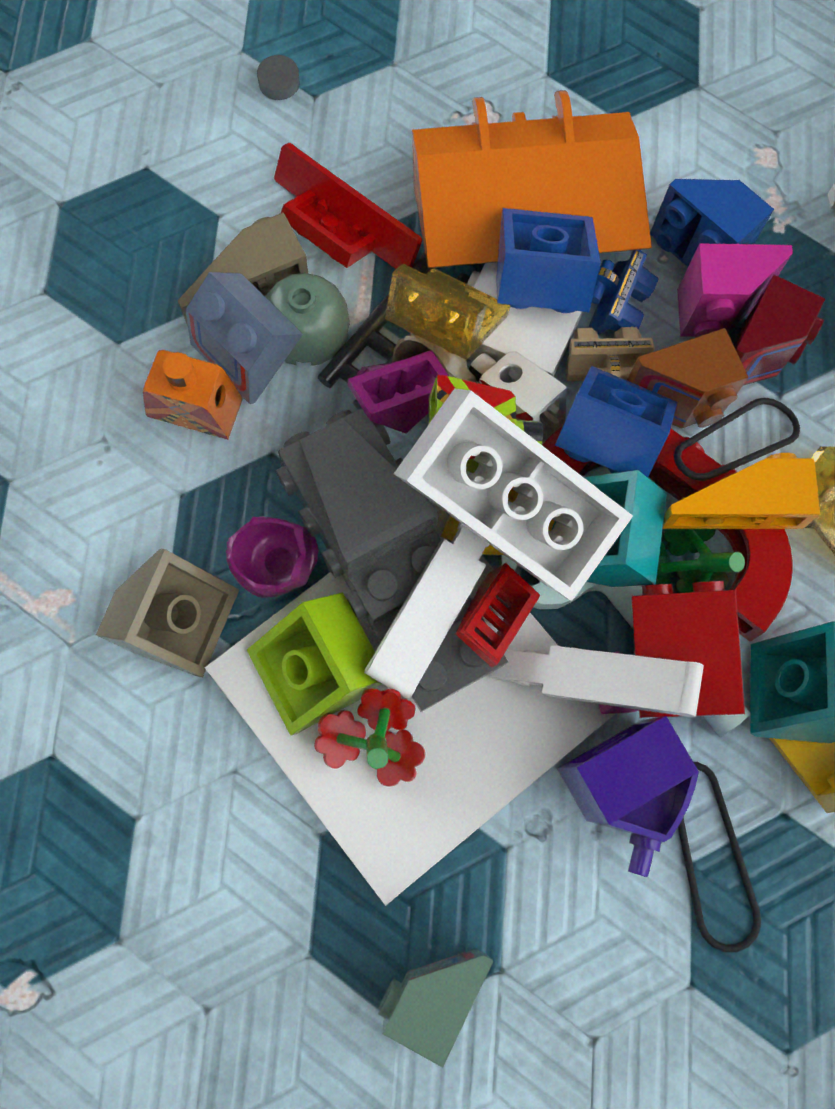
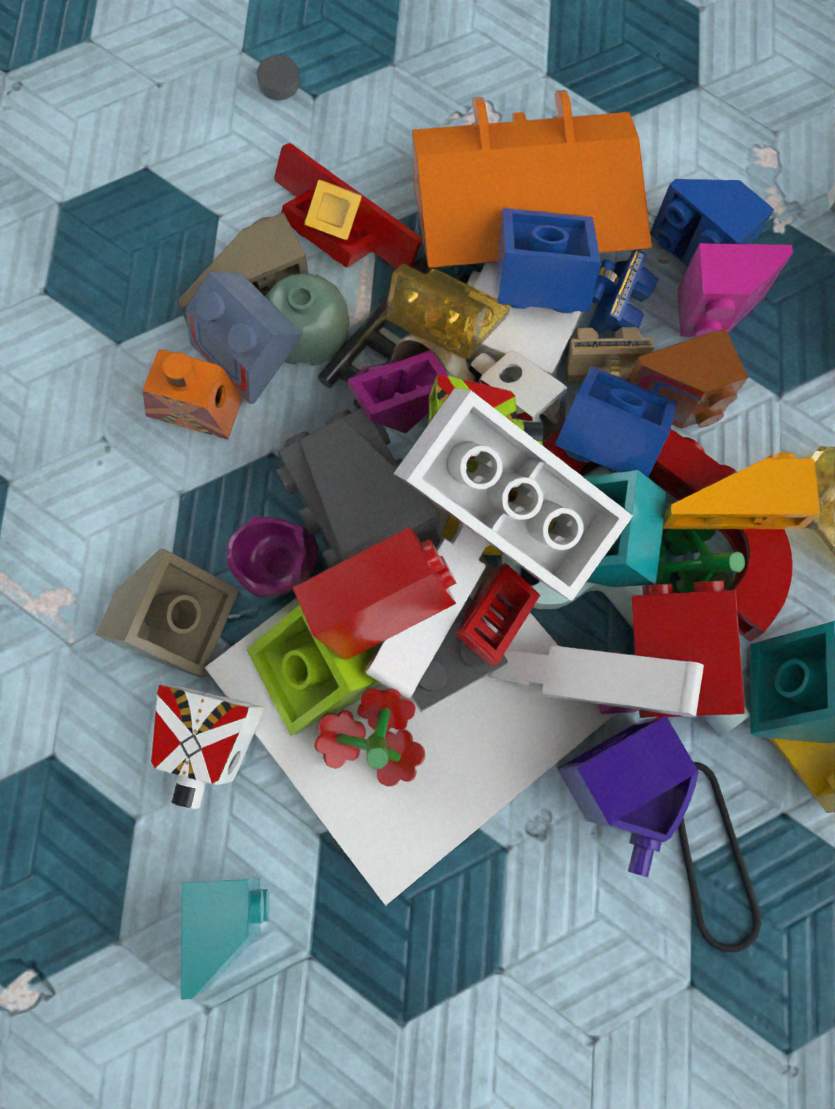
sand green slope [378,949,493,1068] -> none
black piece [673,398,800,481] -> none
dark red slope [733,275,825,386] -> none
none -> torso [151,684,264,809]
none -> teal slope [181,879,269,1000]
none -> red brick [293,527,457,660]
none -> yellow tile [304,179,362,240]

